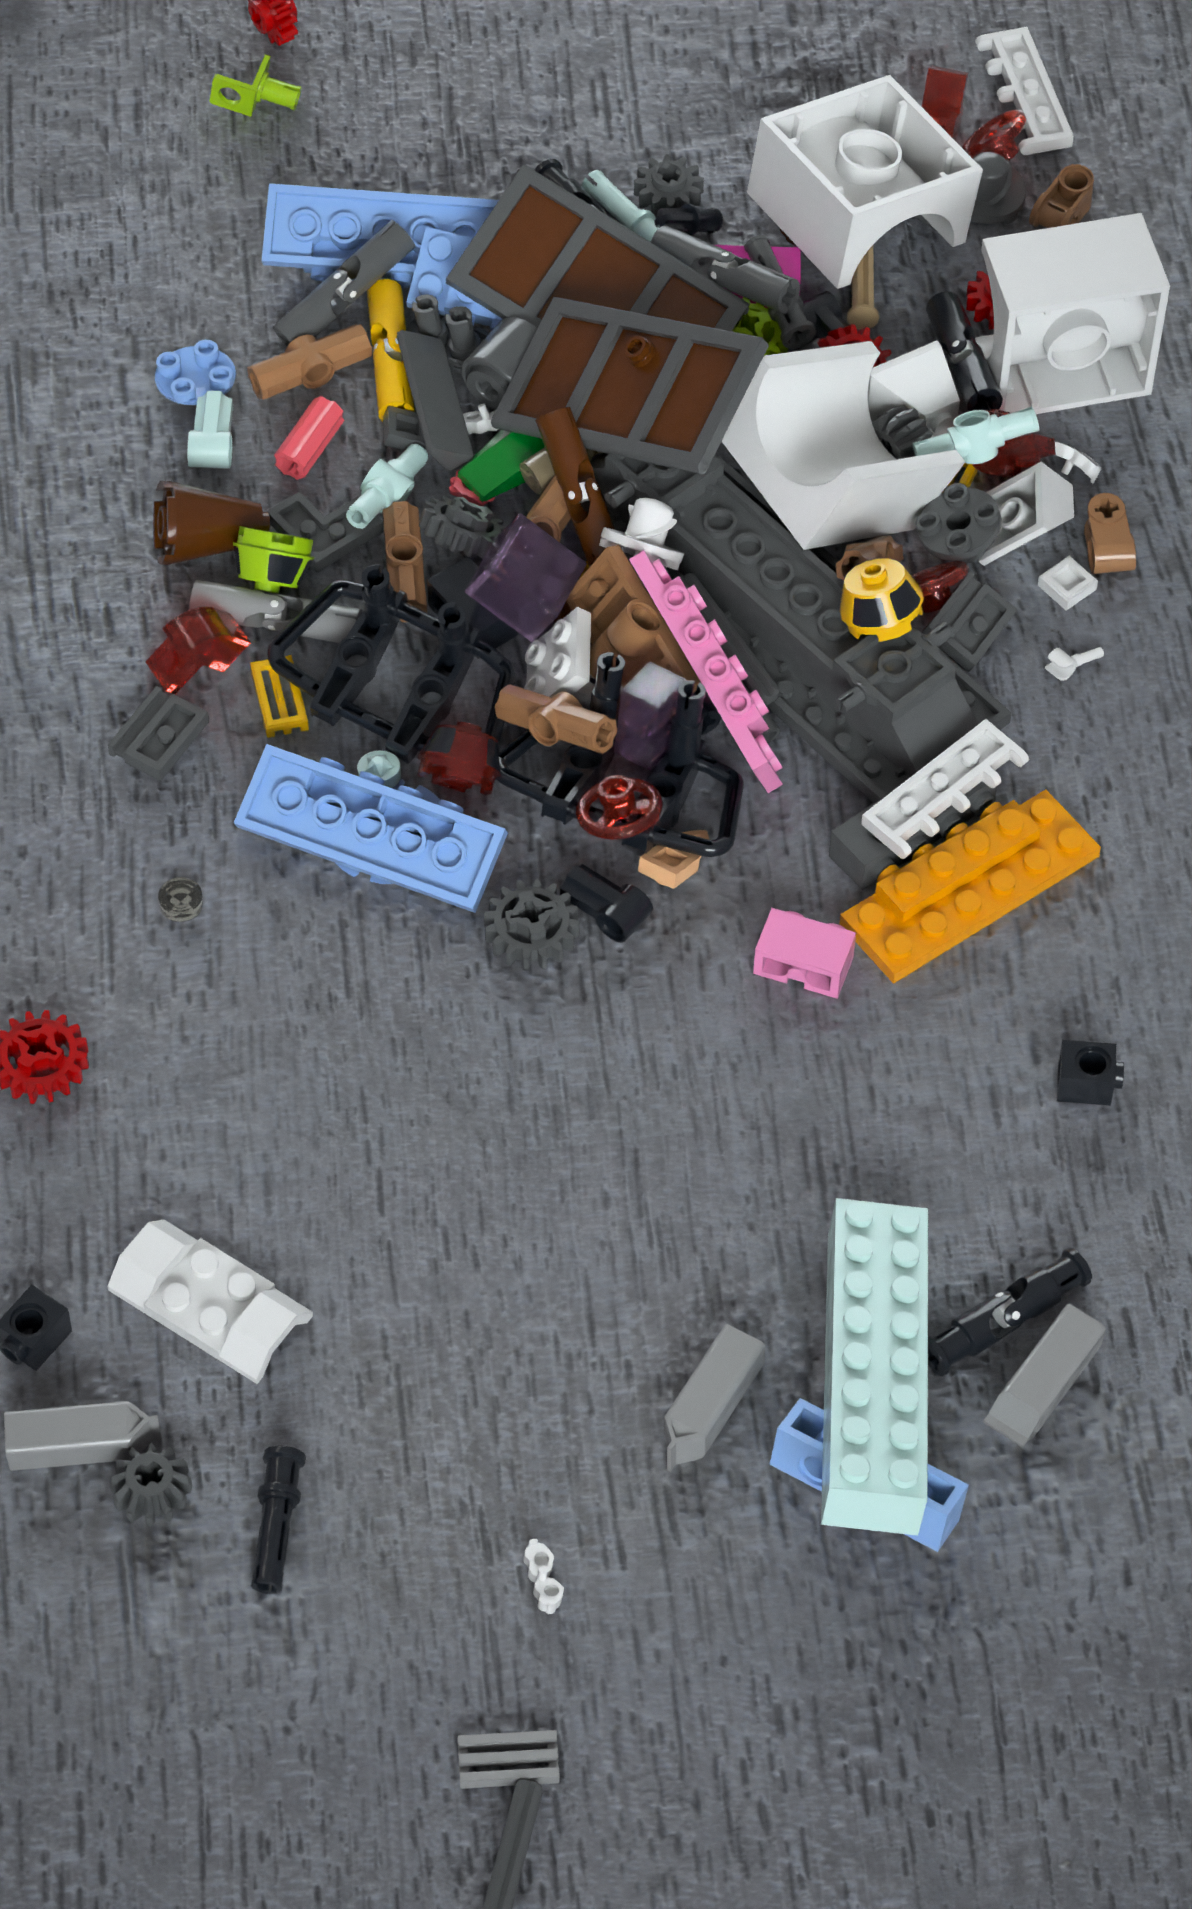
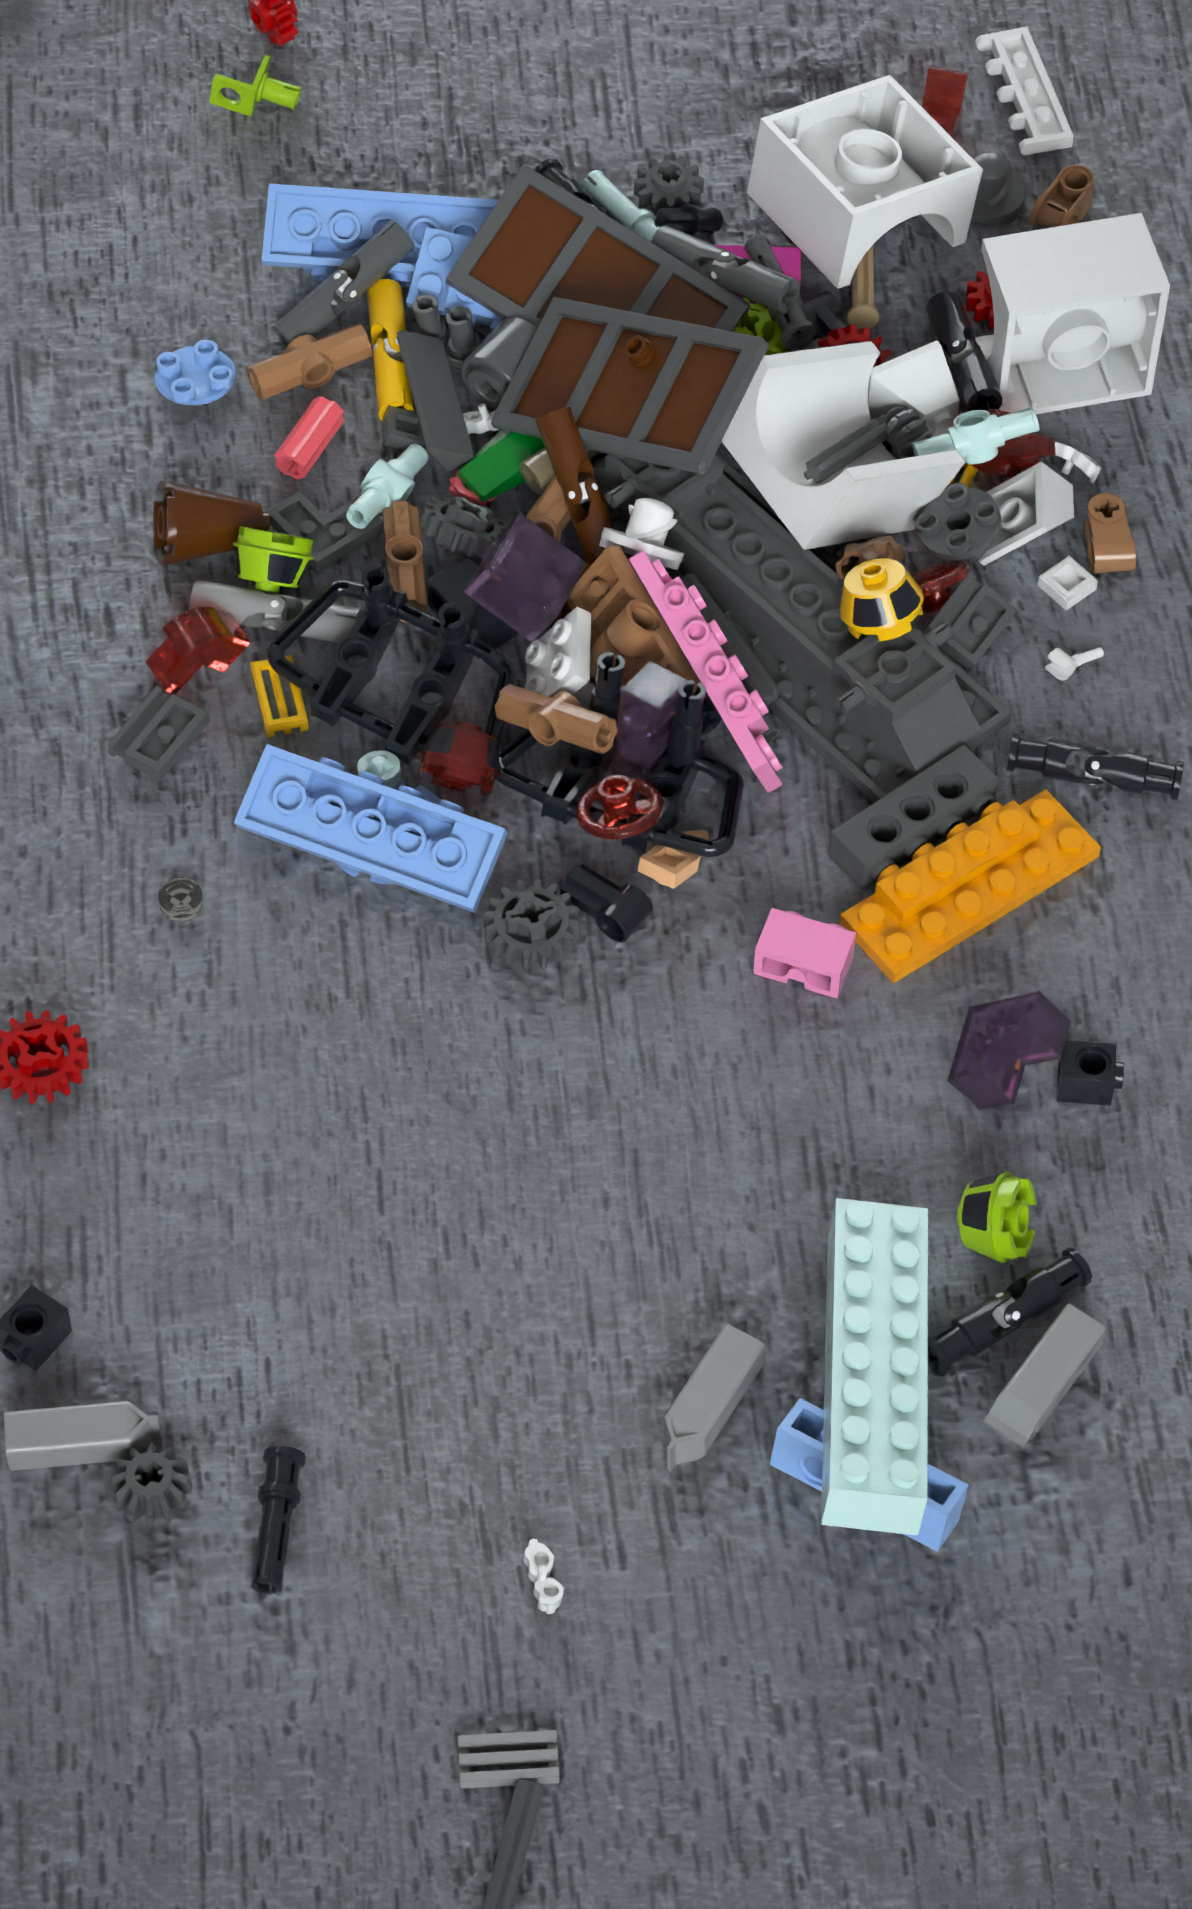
white piece [108,1220,313,1384] -> none
light aqua piece [187,391,233,469] -> none
white hinge [861,719,1029,859] -> none
clear red piece [962,110,1026,160] -> none
none -> dark grey axle [803,418,889,484]
none -> clear purple brick [947,991,1071,1110]
none -> lime cone [957,1171,1037,1264]
none -> black piece [1007,733,1184,800]

